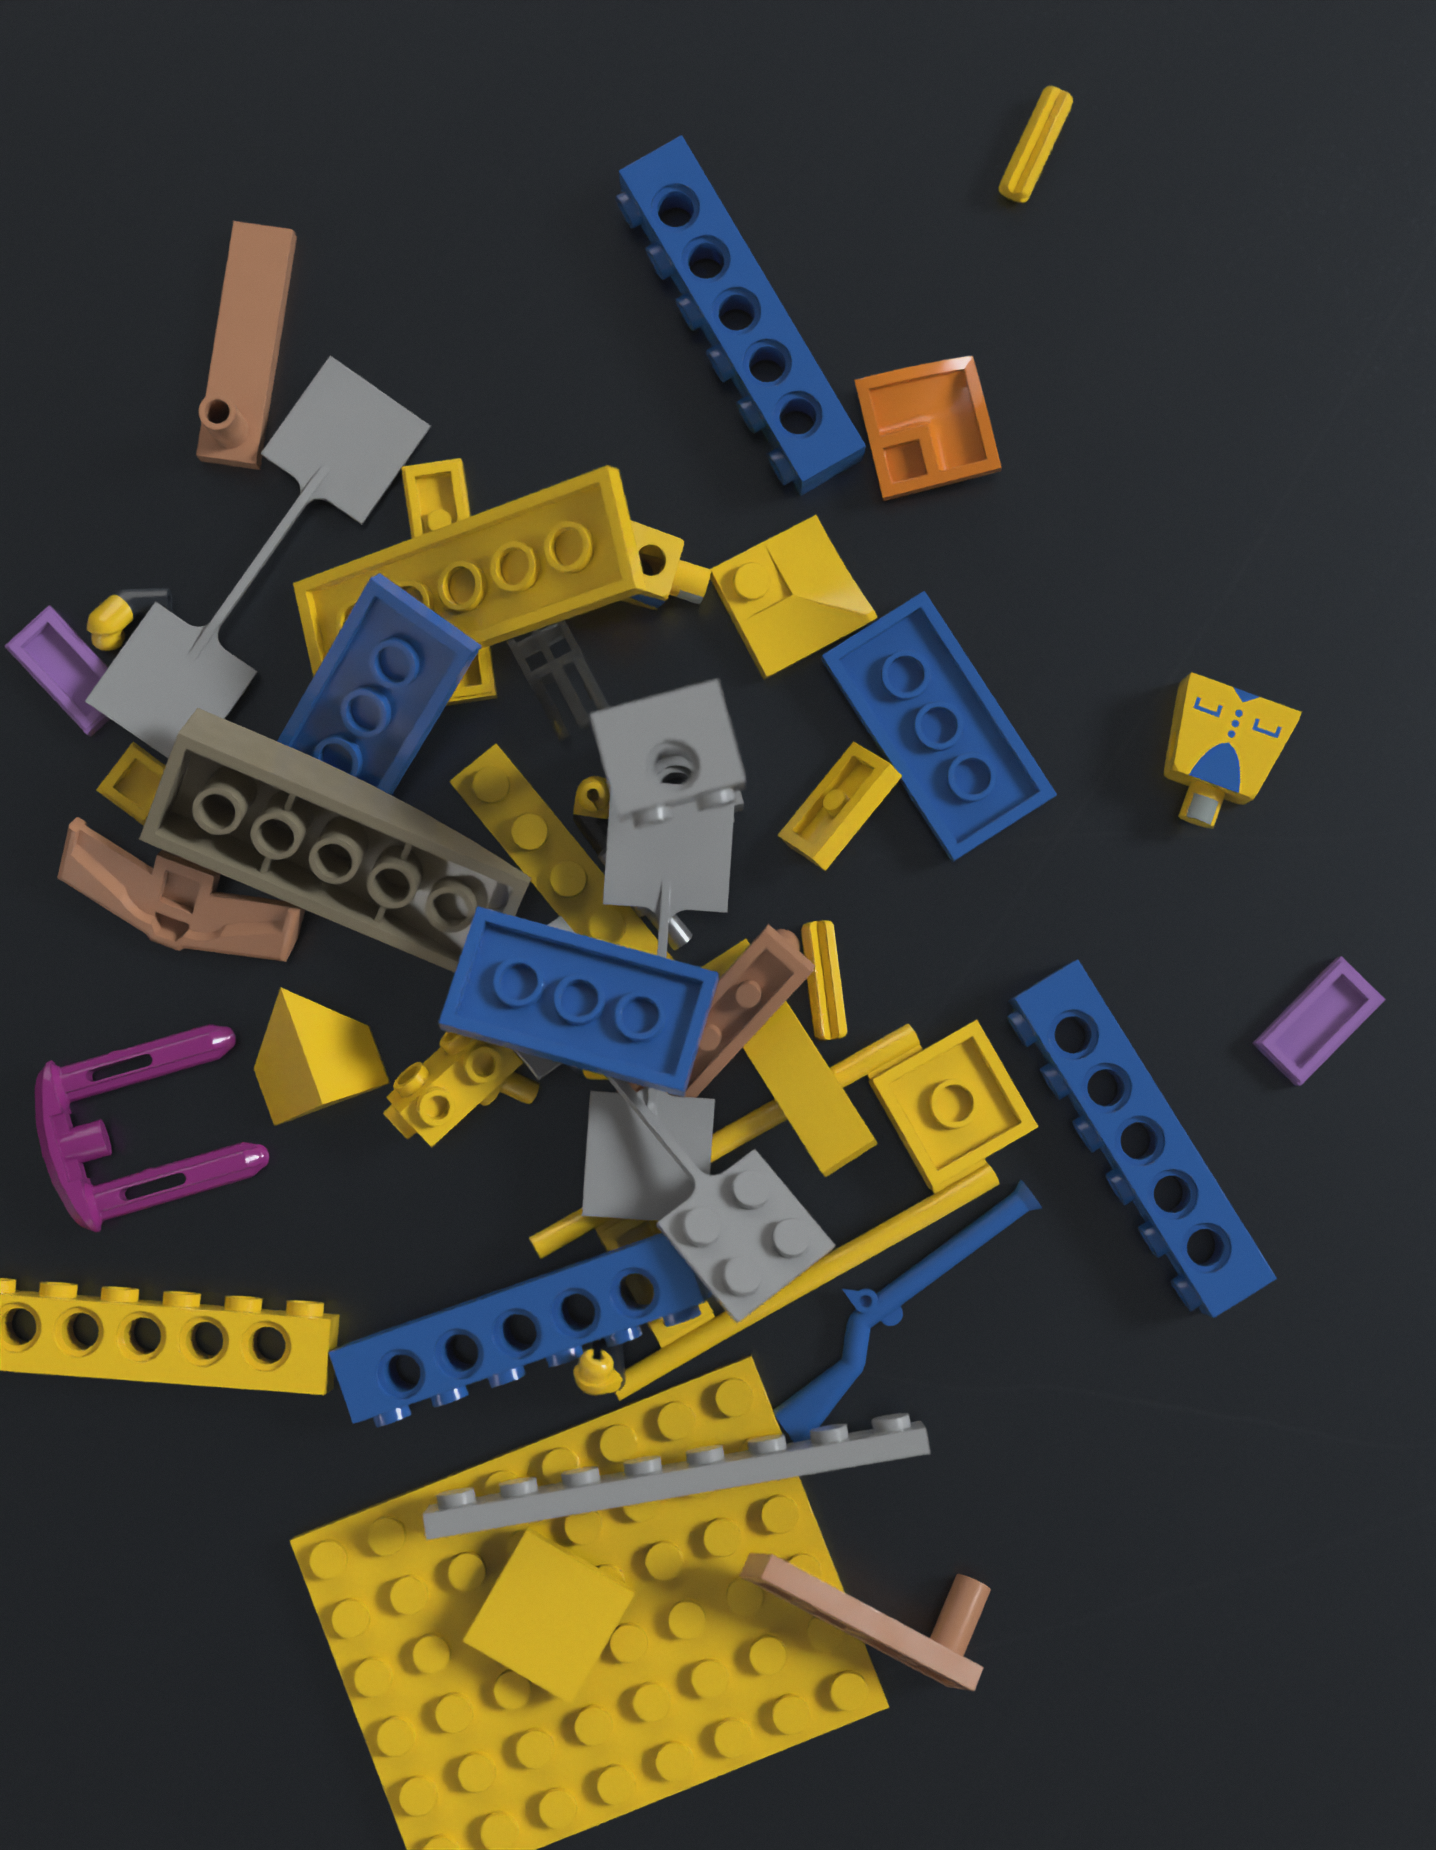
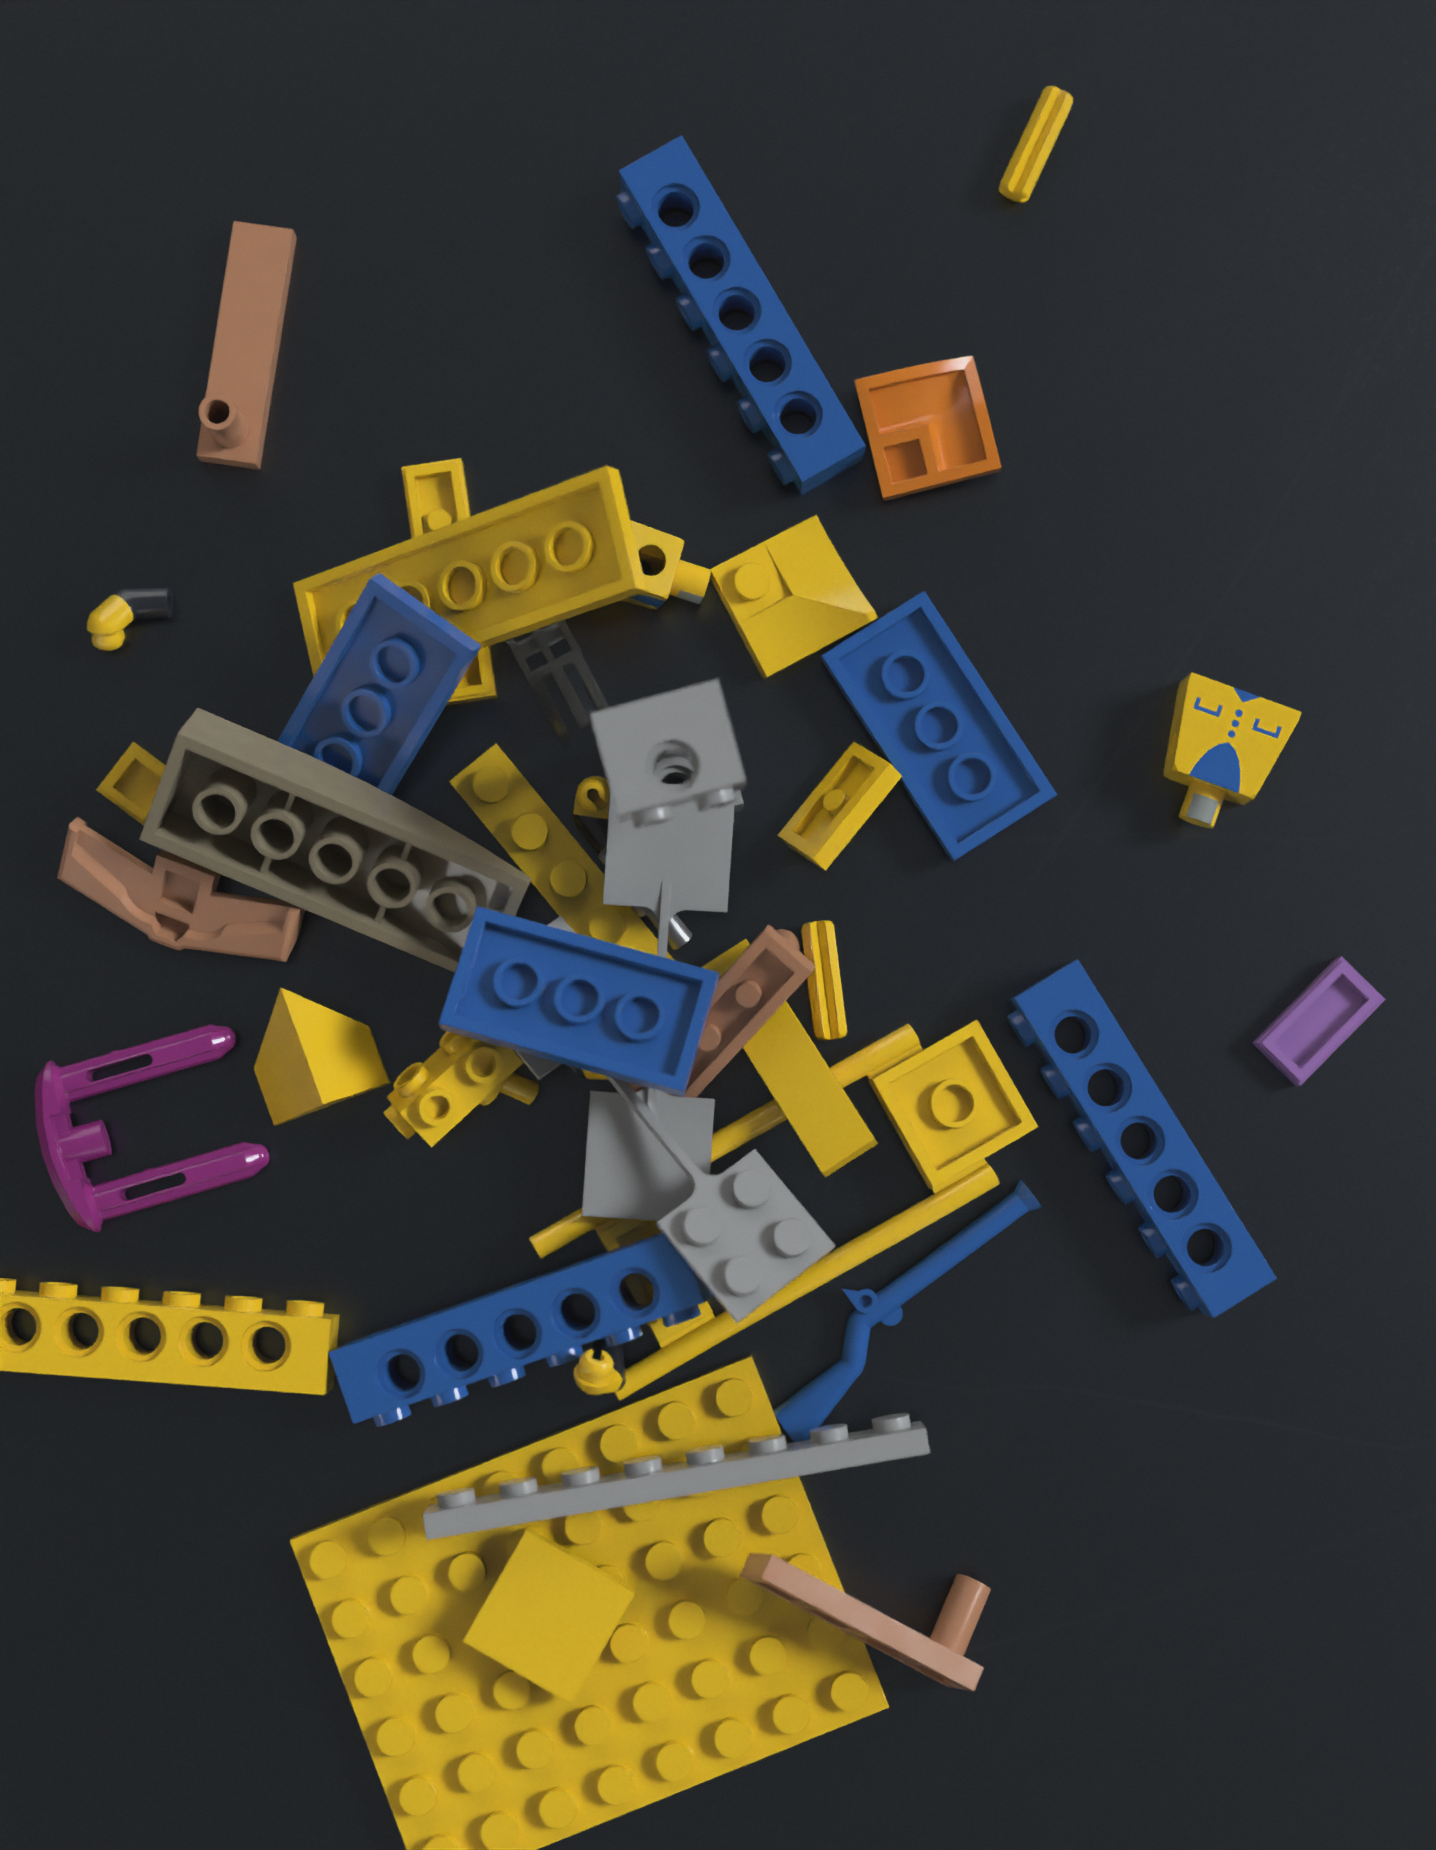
medium lavender tile [4,606,110,737] -> none
light grey hinge [85,356,430,759] -> none

